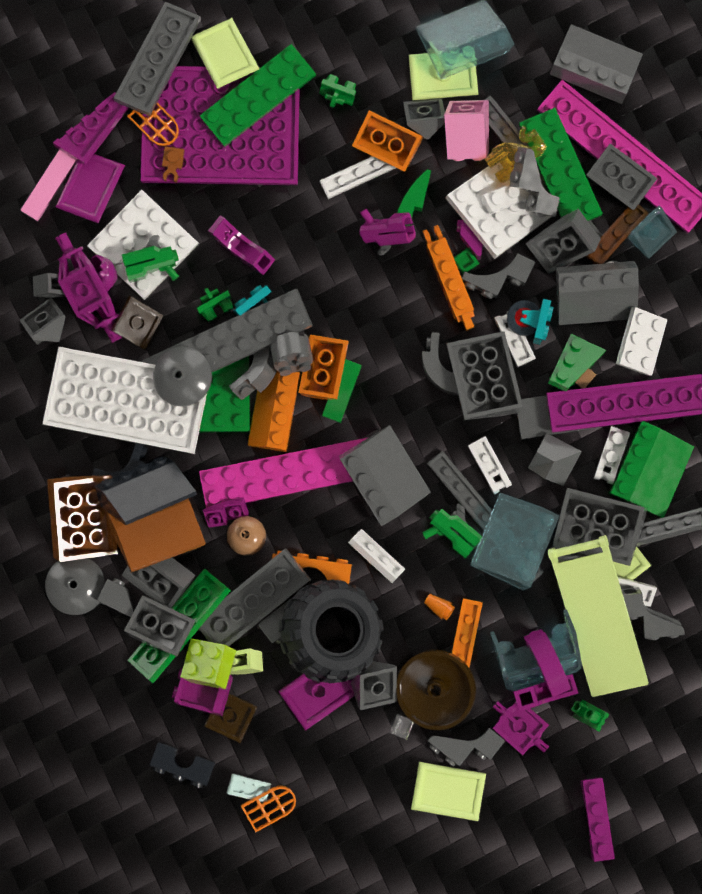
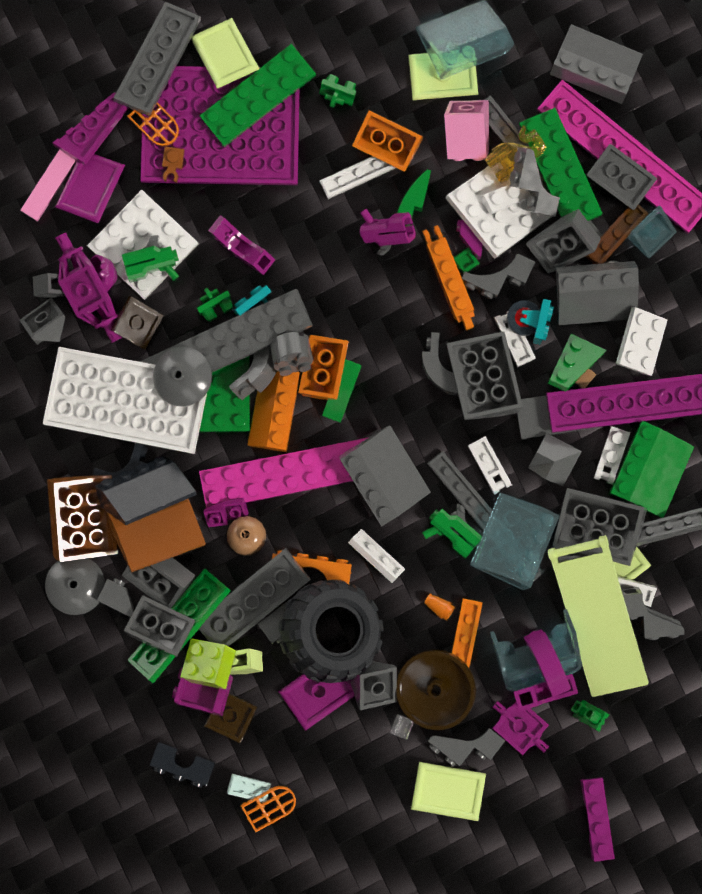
dark grey slope [403,98,445,140] -> none

